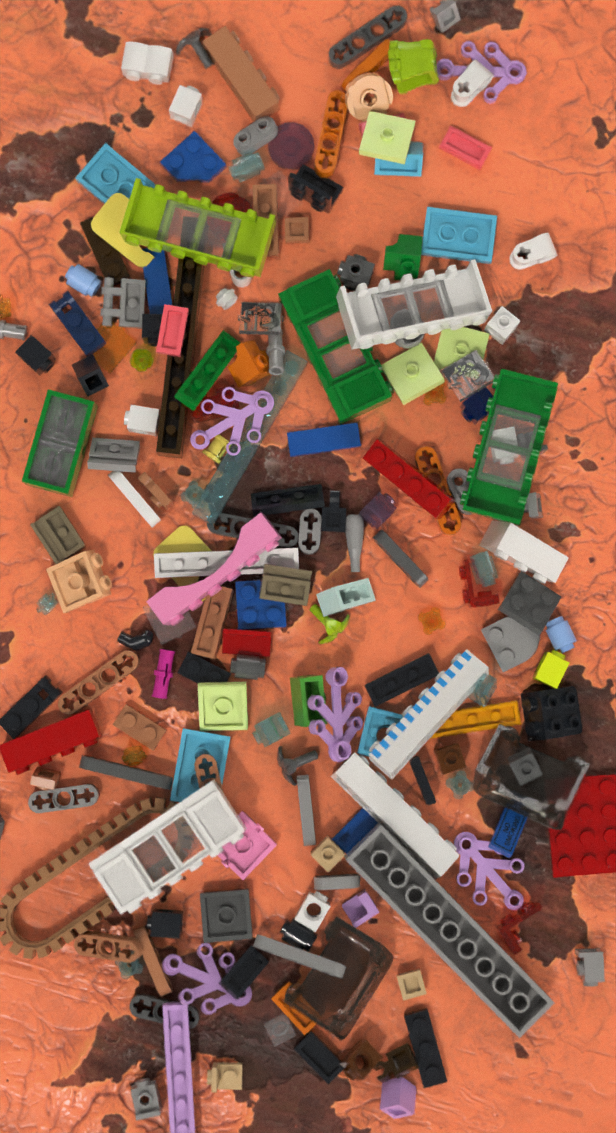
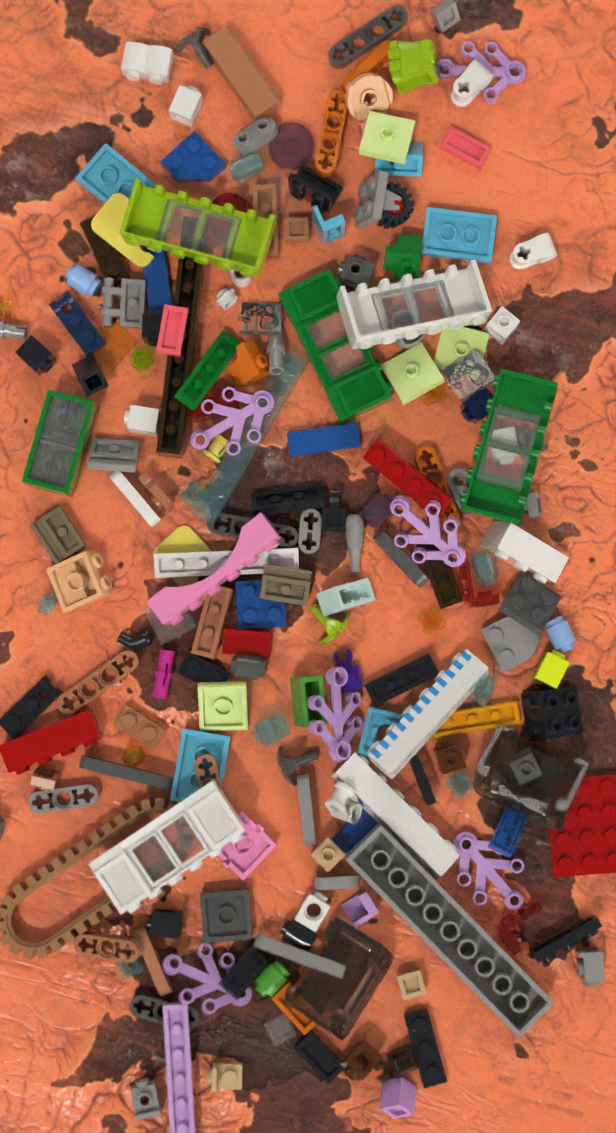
none -> bright green brick [254,960,291,997]
none -> medium azure panel [312,205,346,245]
none -> white piece [325,782,362,824]
none -> dark purple plate [334,649,363,693]
none -> light grey plate [354,171,414,229]
none -> lavender plant [390,495,466,567]
none -> dark brown plate [416,544,463,610]
none -> black plate [530,915,602,963]

